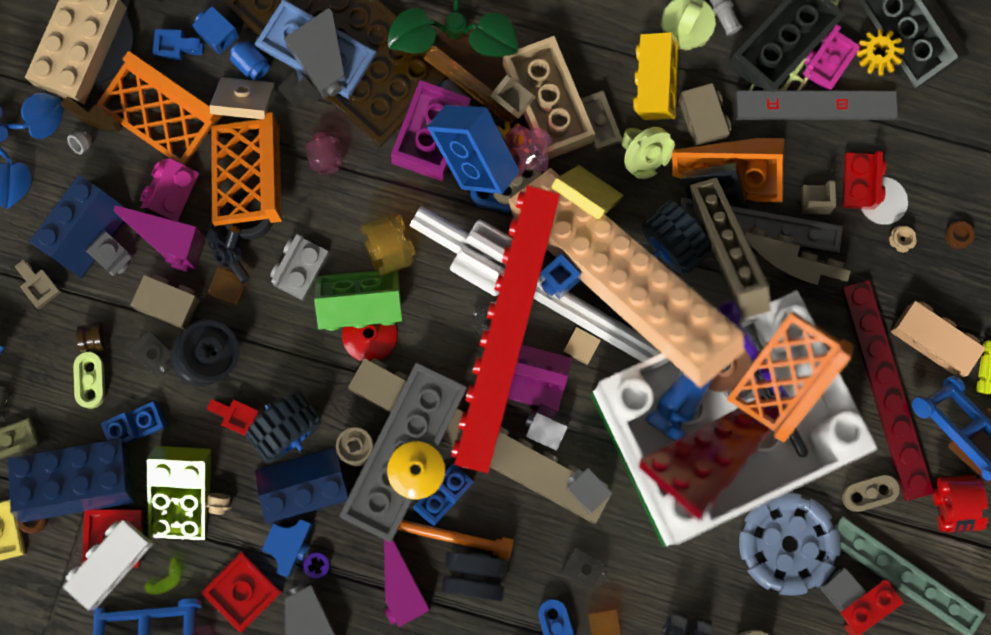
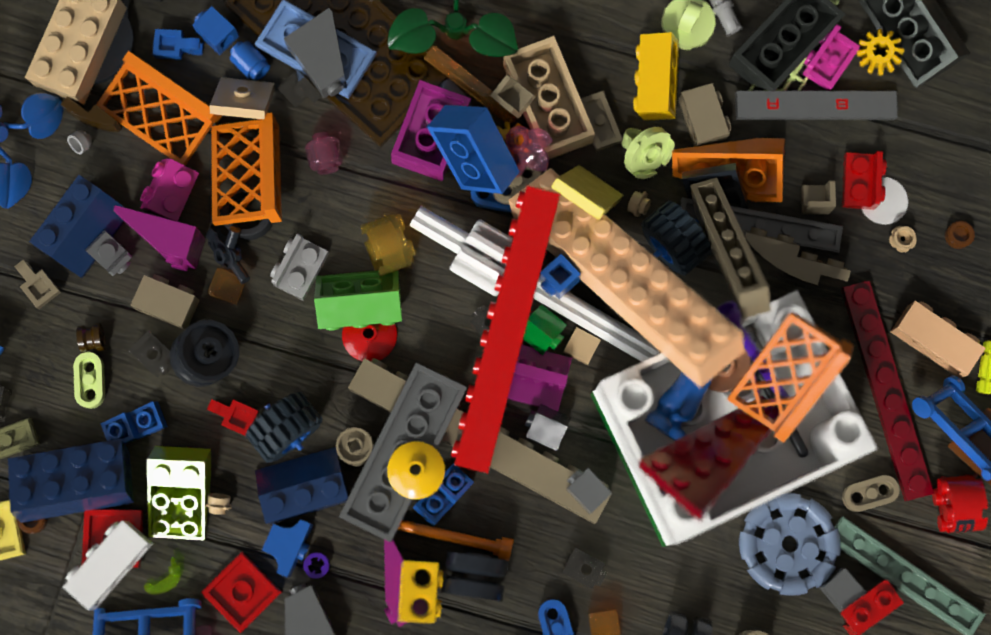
none -> yellow brick [398,561,443,623]
none -> green brick [523,304,567,355]
none -> tan plate [628,191,651,217]

